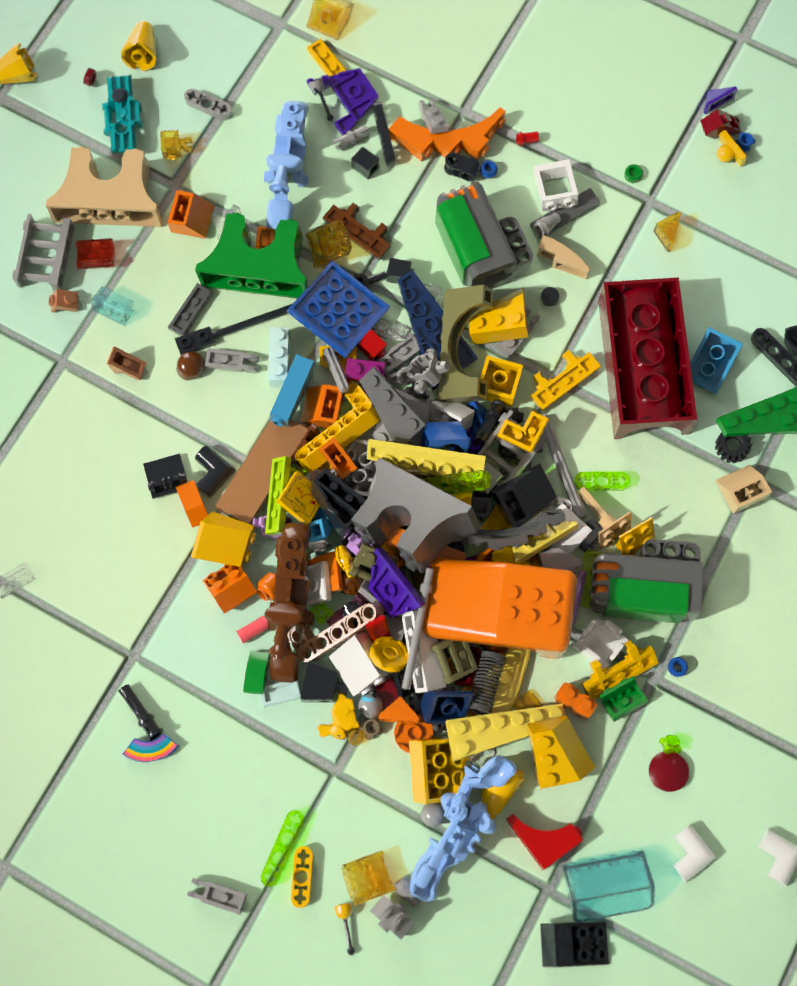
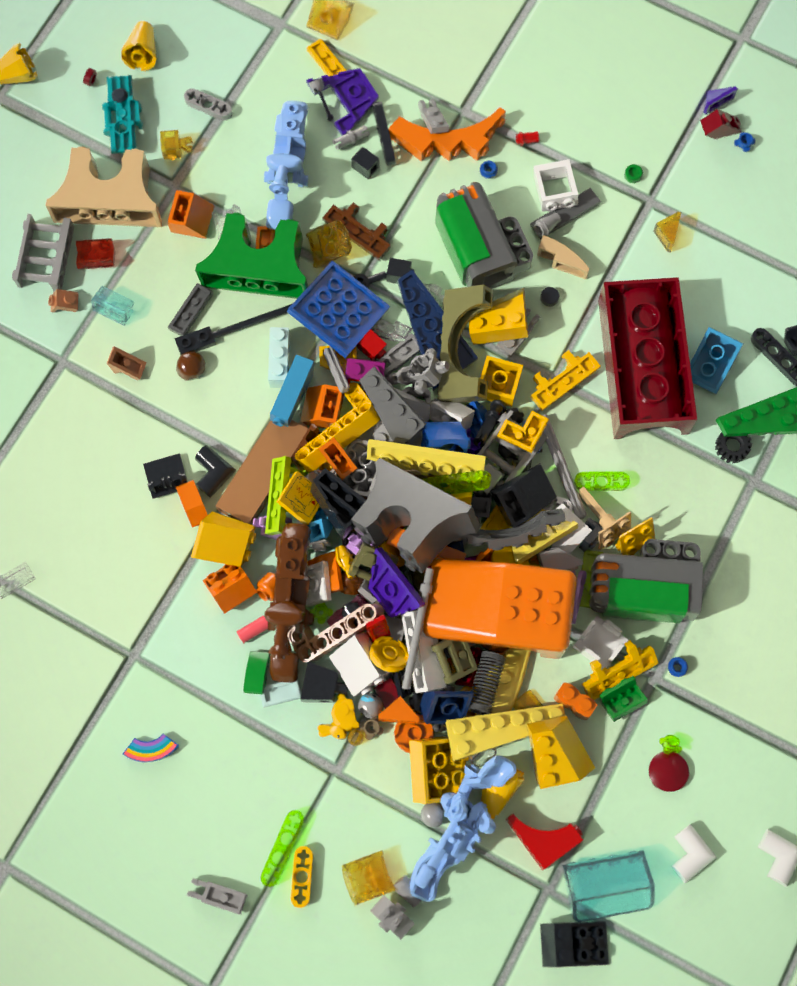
black pin [118,684,164,741] -> none
light grey hinge [205,348,259,373] -> none
hinge [334,903,355,955] -> none
black piece [444,152,480,182] -> none
tan slope [715,465,772,514] -> none
yellow tile [717,130,747,167] -> none

